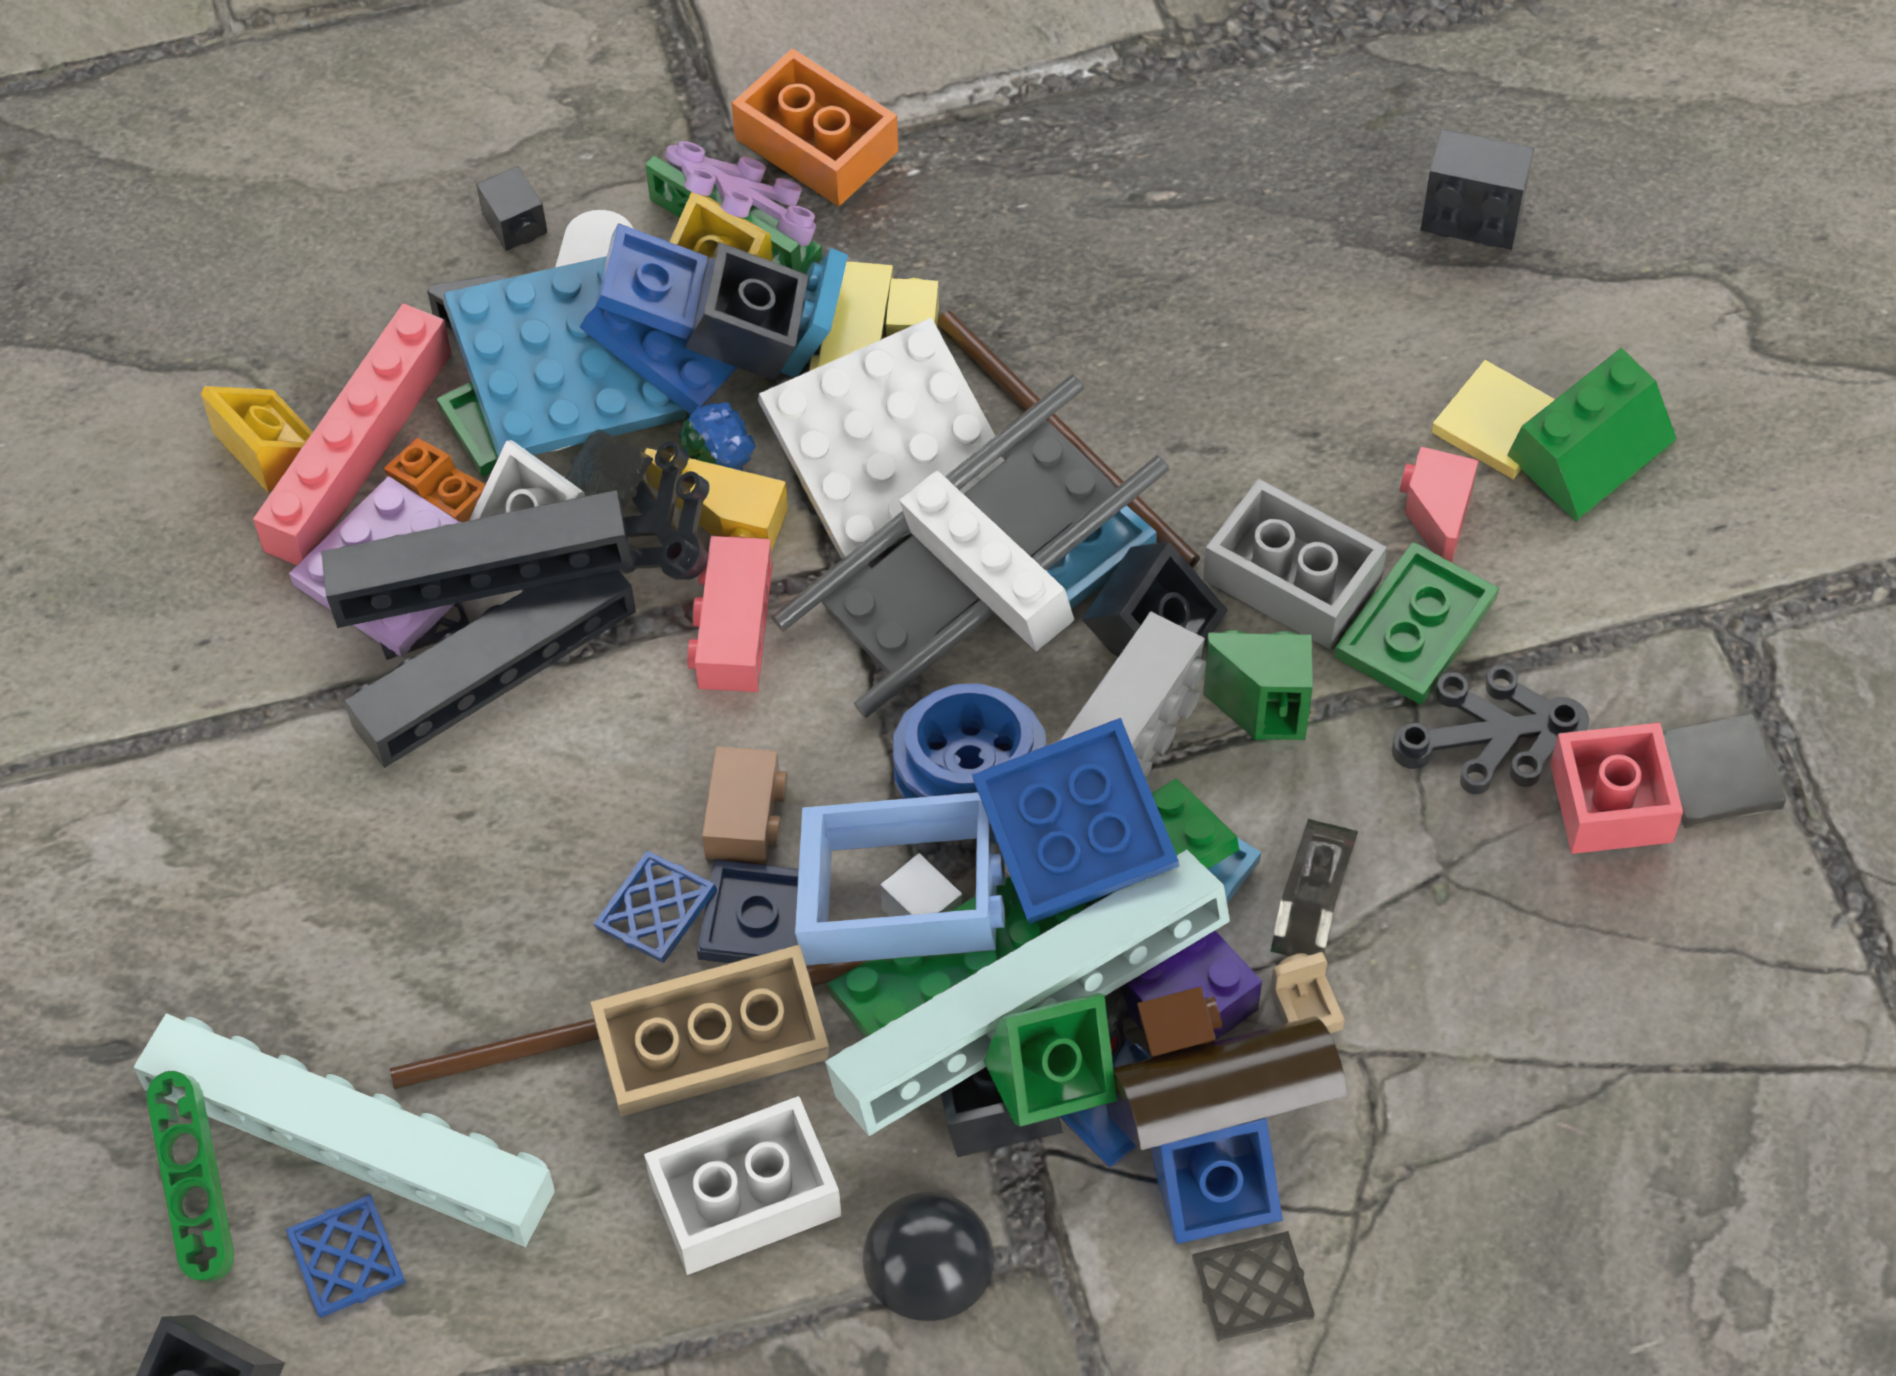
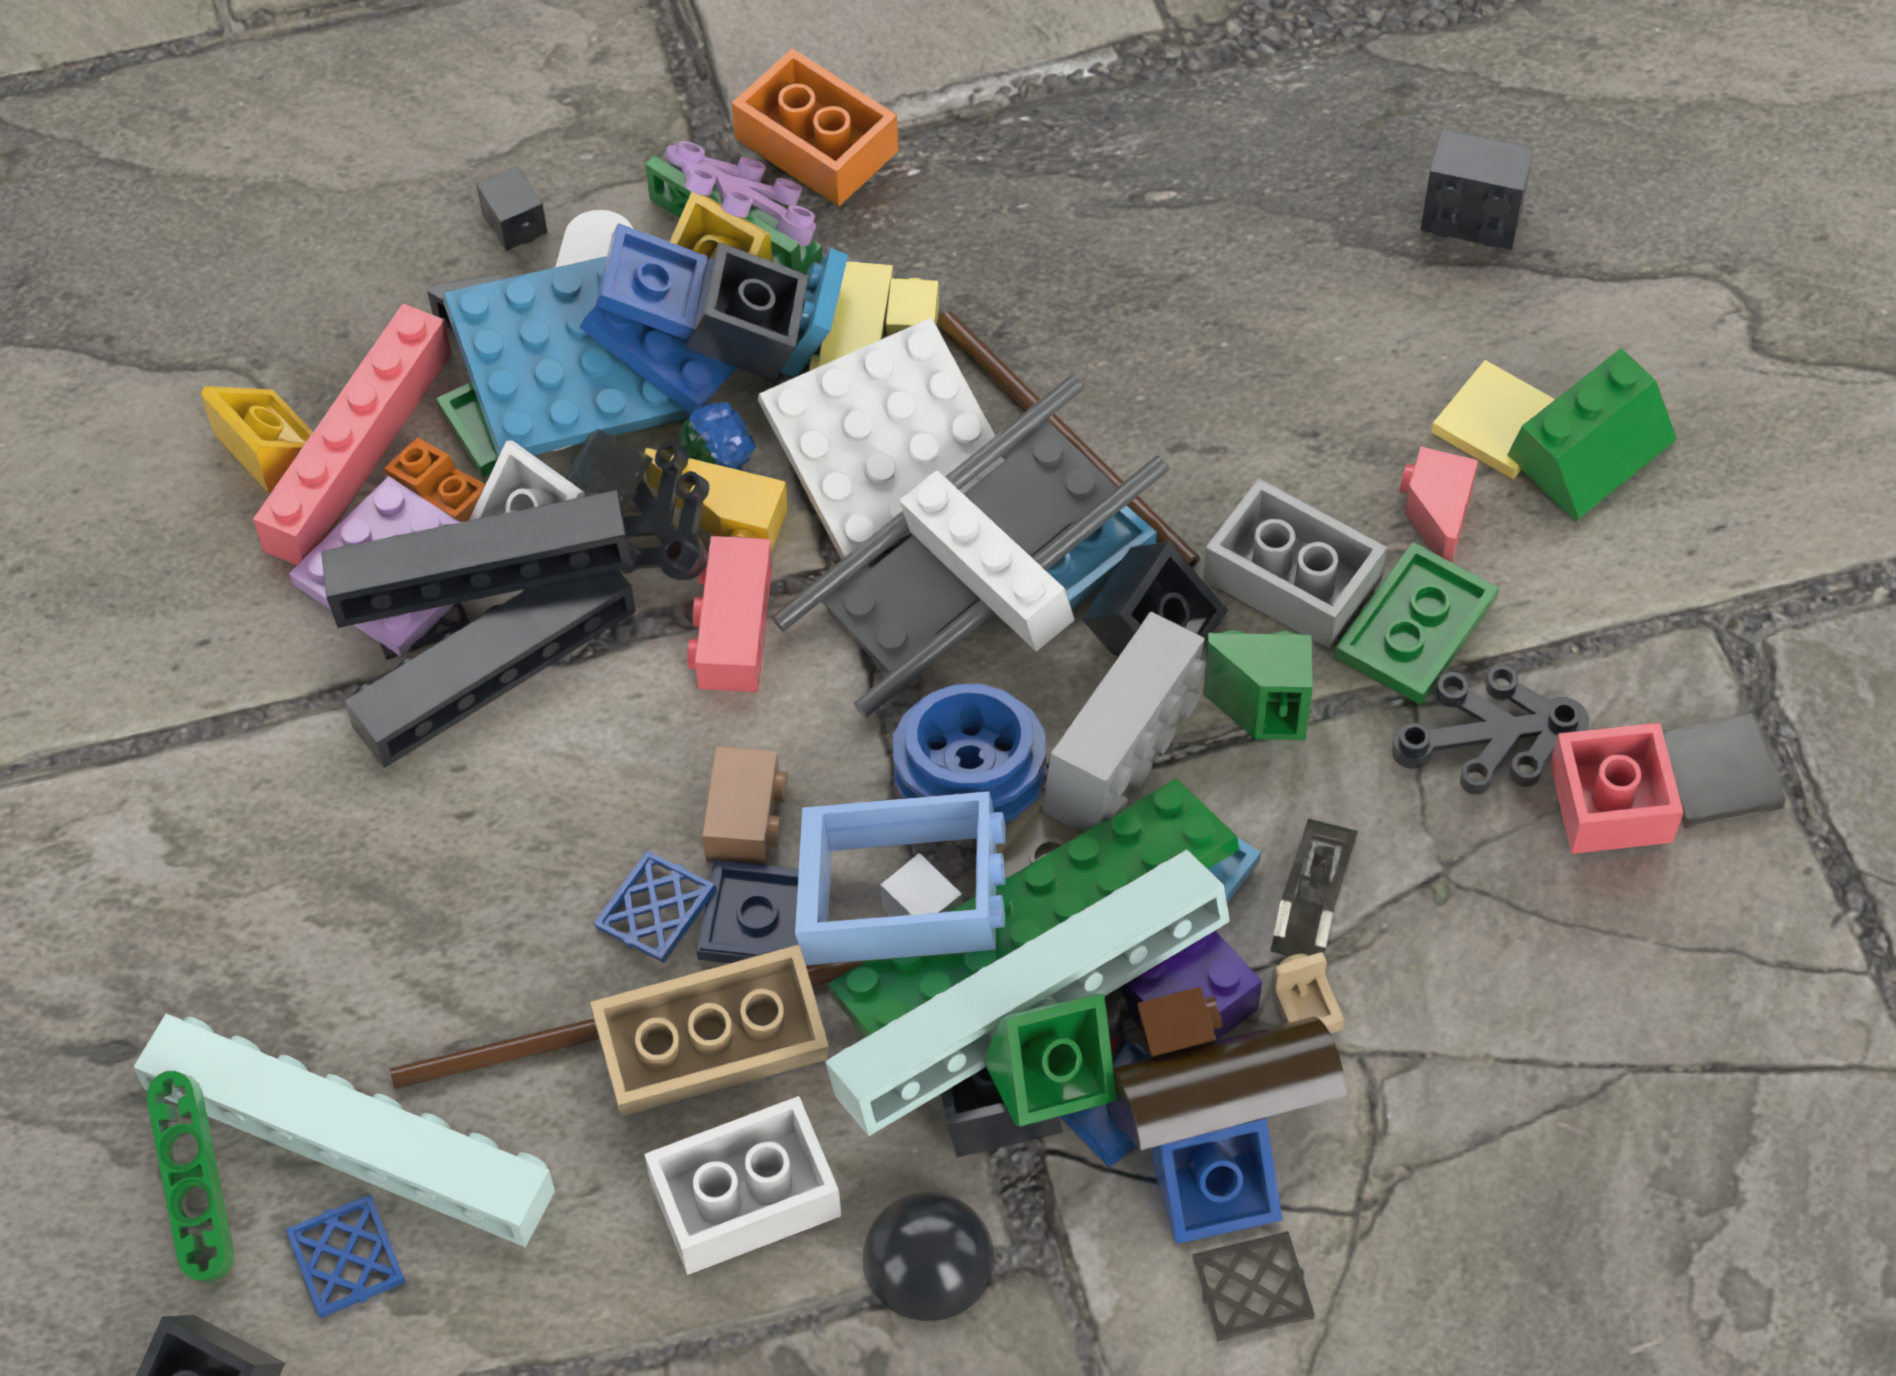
blue plate [972,717,1180,924] -> none

